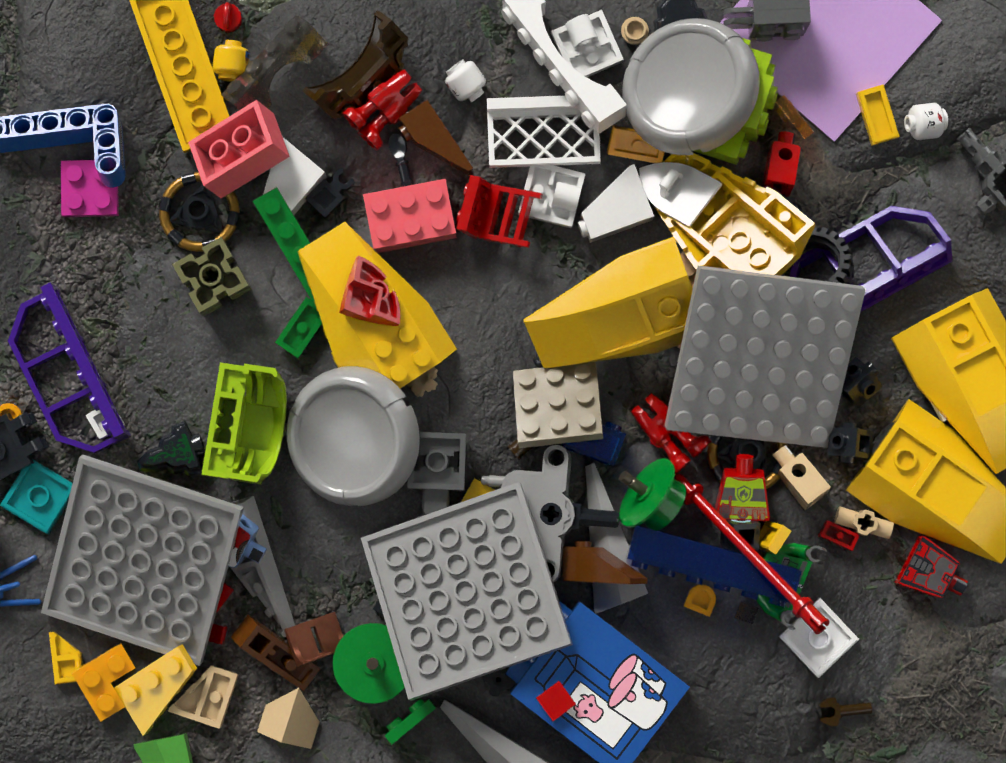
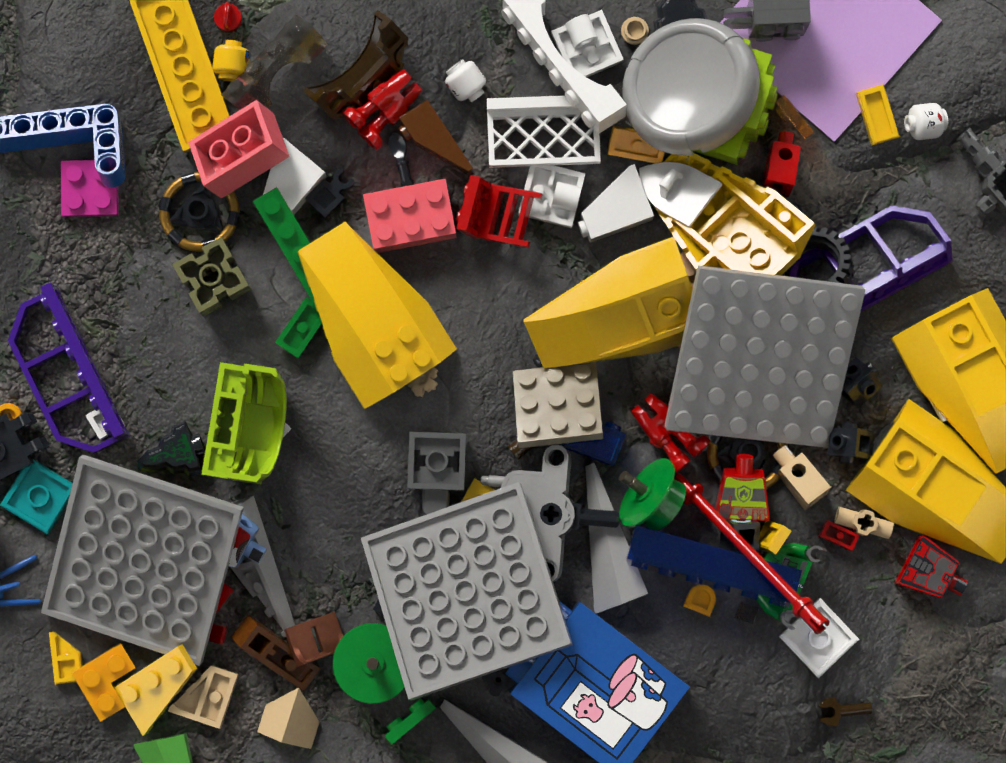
light grey piece [287,366,420,506] -> none
red brick [339,255,400,326] -> none
red tile [536,680,576,721] -> none
reddish brown slope [563,541,648,584] -> none

